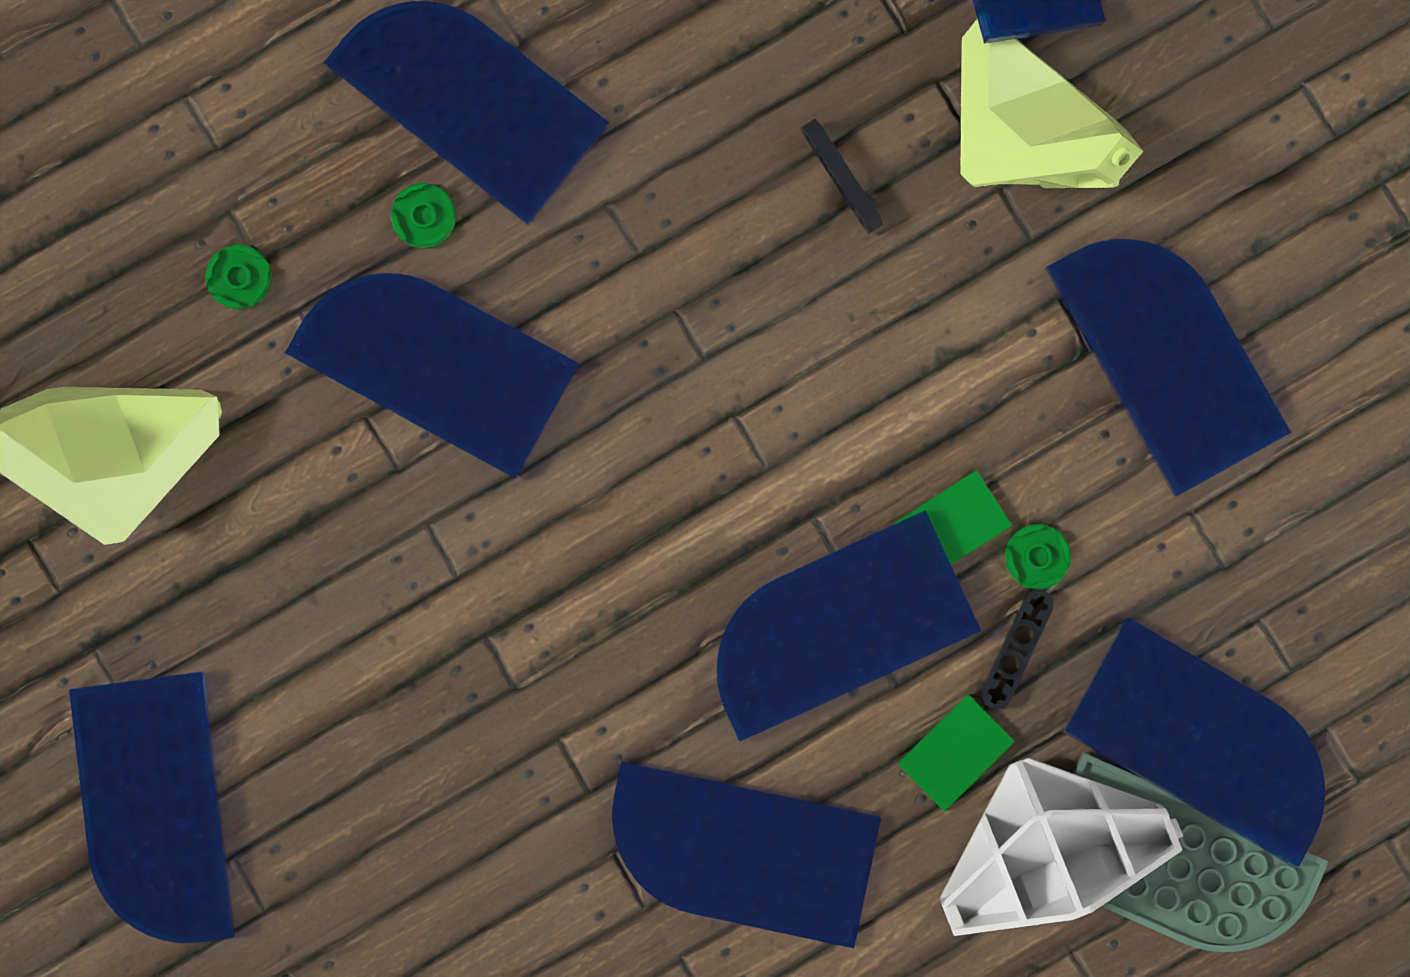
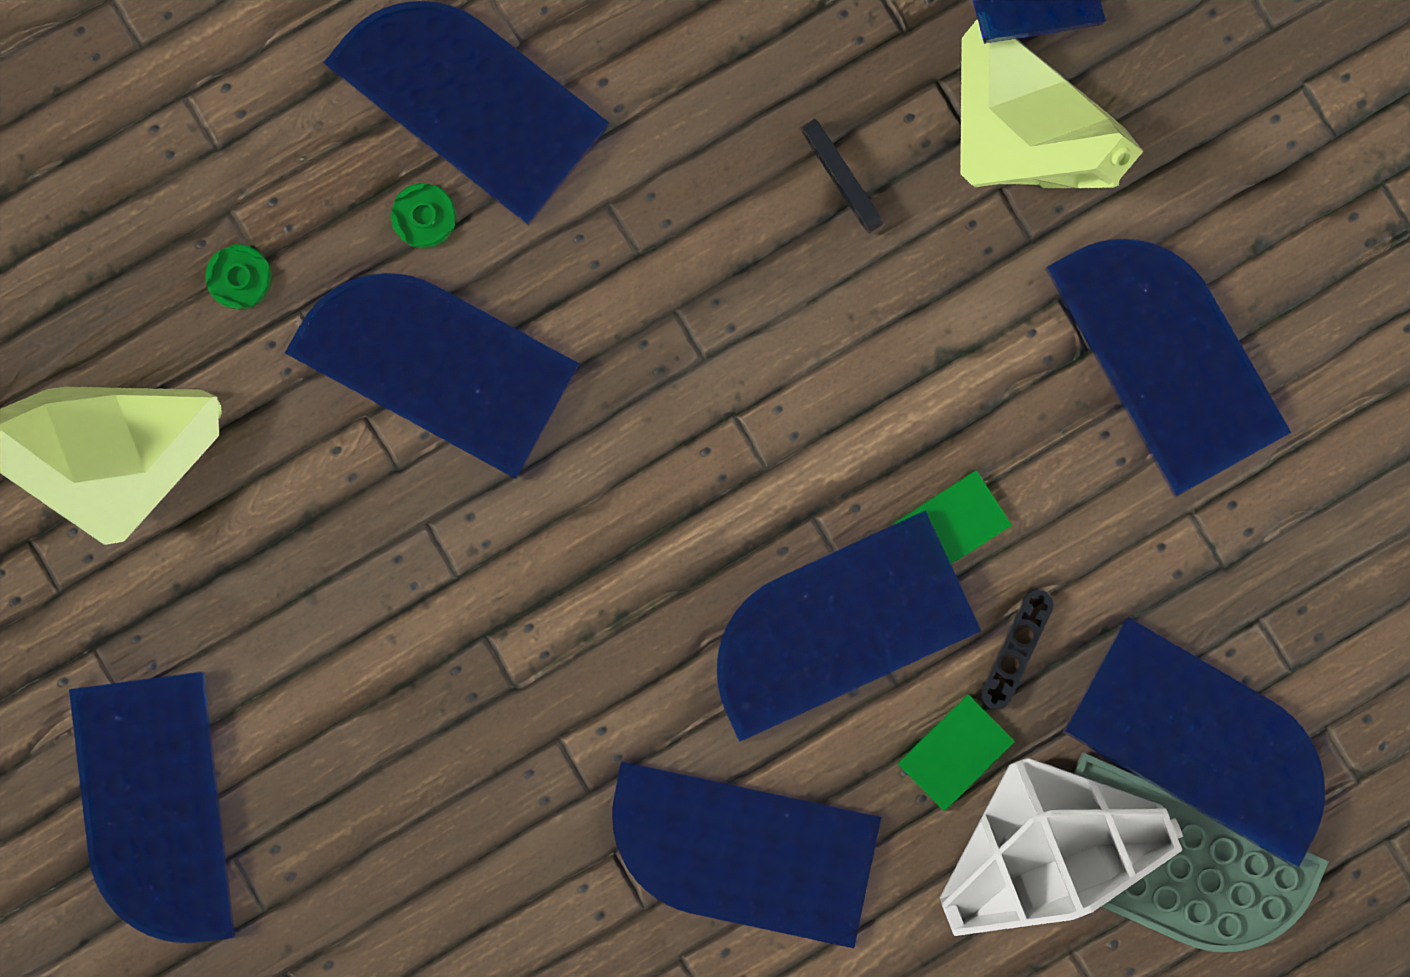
green tile [1004,524,1071,590] -> none

